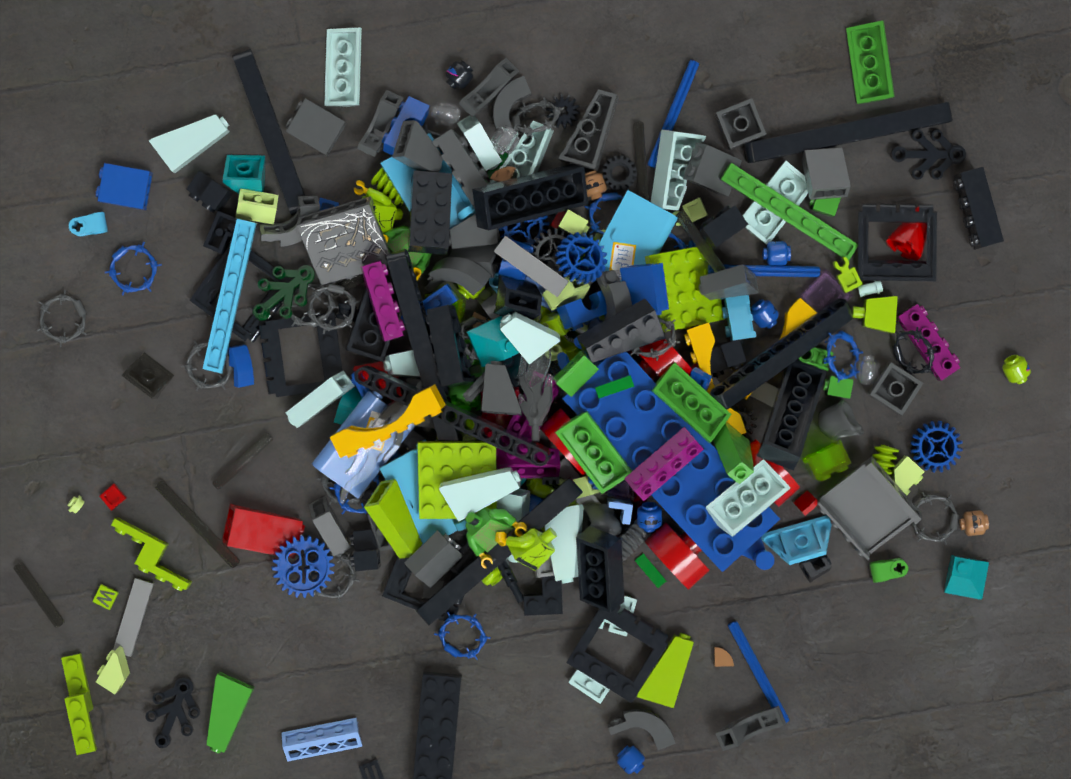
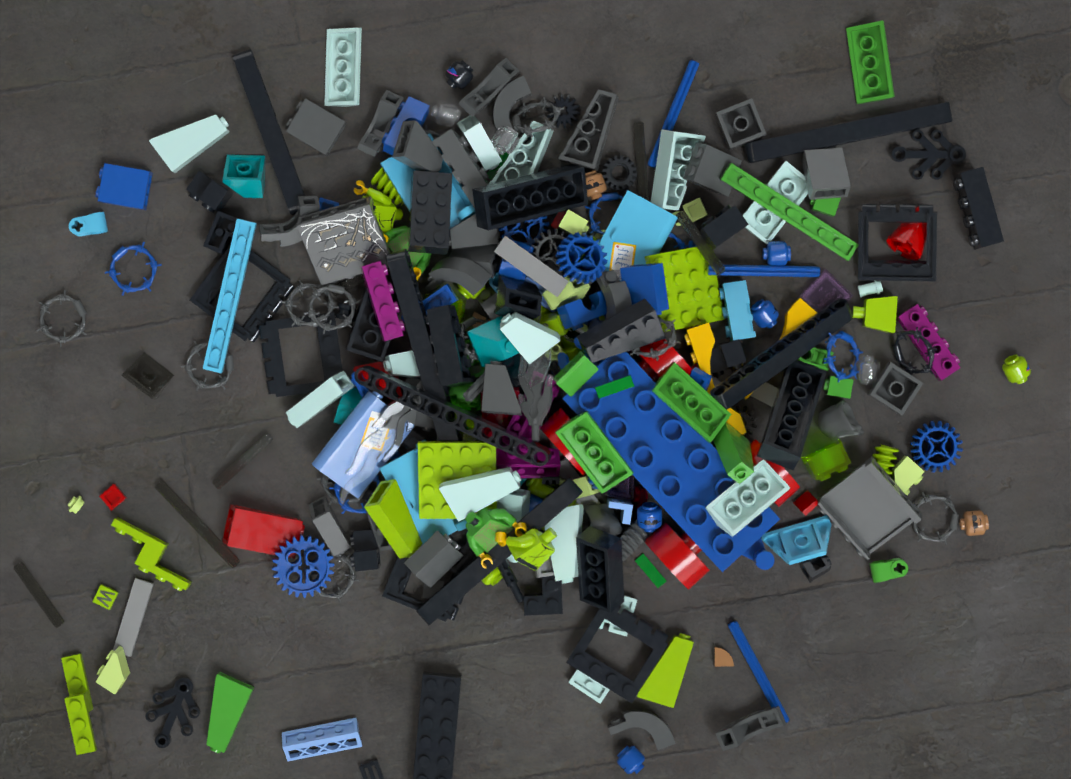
blue slope [229,344,254,388] -> none
yellowish green brick [235,189,278,224] -> none
dark green plant [253,265,315,320] -> none
yellow arch [330,384,446,458] -> none
blue piece [434,612,491,660] -> none
medium nougat tile [490,166,516,182] -> none
magenta brick [624,427,704,501] -> none
dark grey slope [699,264,759,300] -> none
lime plate [833,257,862,293] -> none
teal slope [944,555,989,600] -> none

